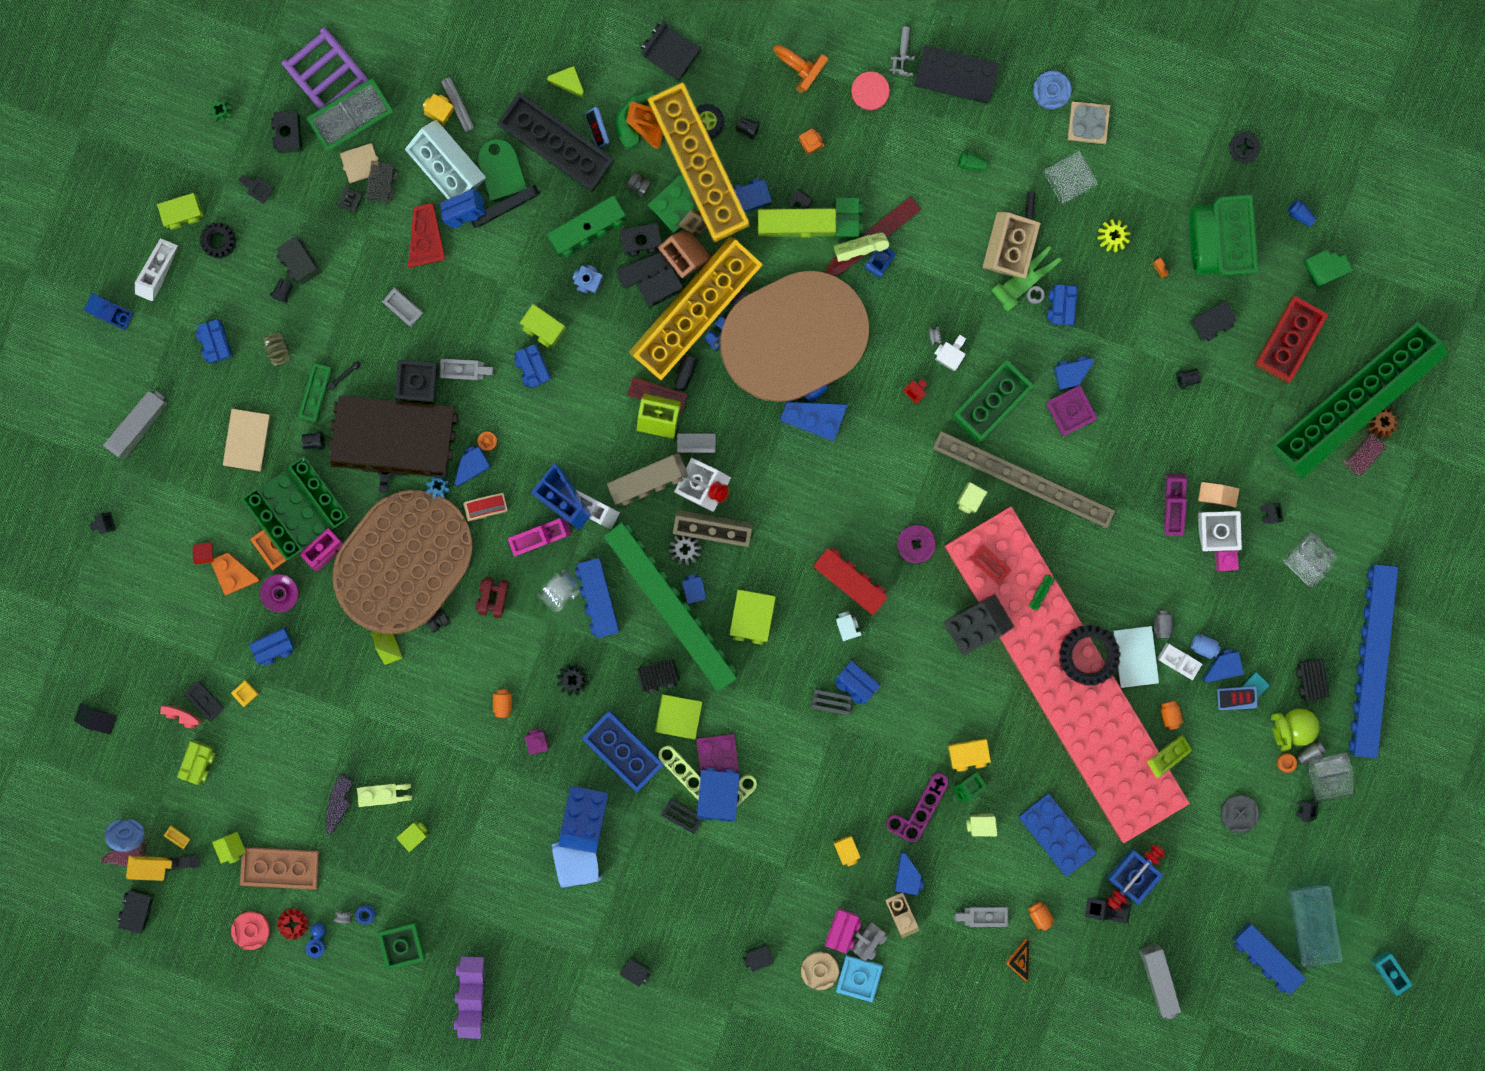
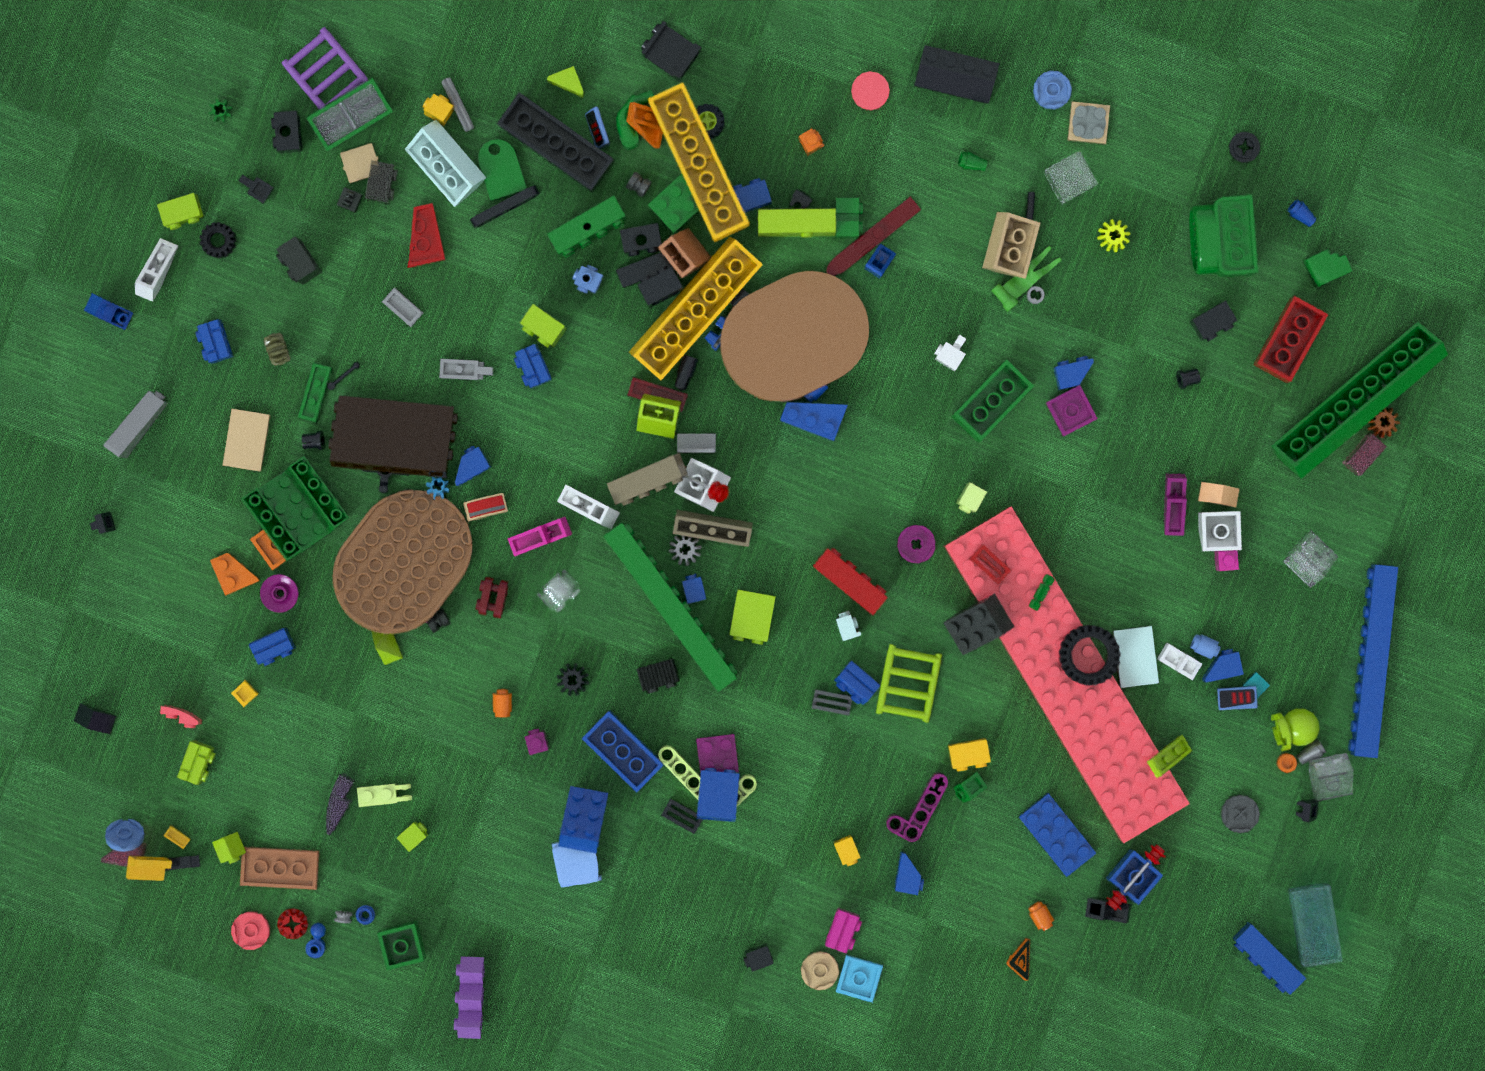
black brick [117,888,155,934] -> none
black plate [184,680,225,722] -> none
red tile [193,542,214,565] -> none
black bush [269,279,293,304] -> none
dark pink brick [300,528,343,572] -> none
black brick [395,360,439,403] -> none
blue brick [441,189,485,228] -> none
orange tile [478,432,497,451] -> none
blue wedge [531,463,591,530] -> none
blue brick [575,558,620,638] -> none
black brick [620,956,651,987] -> none
lime slope [655,694,702,739] -> none
dark tan slope [679,210,707,235] -> none
black bush [736,117,760,140] -> none
orange tile [773,45,829,93] -> none
yellowish green hinge [834,232,889,262] -> none
light grey hips [852,922,887,961] -> none
tan slope [885,892,920,938] -> none
light grey piece [889,26,916,76] -> none
red tile [903,379,927,404] -> none
light grey bush [929,327,941,345] -> none
dark tan plate [932,431,1115,528] -> none
light grey hinge [955,907,1008,927] -> none
yellowish green slope [966,813,997,836] -> none
blue brick [1047,285,1078,326] -> none
light grey slope [1139,944,1181,1019] -> none
orange tile [1152,258,1169,279] -> none
flat silver brick [1154,610,1174,638] -> none
orange brick [1160,701,1183,730] -> none
black tile [1260,502,1284,524] -> none
pearl dark grey brick [1295,659,1330,701] -> none
teal brick [1371,950,1413,996] -> none
none -> lime bar [876,644,942,723]

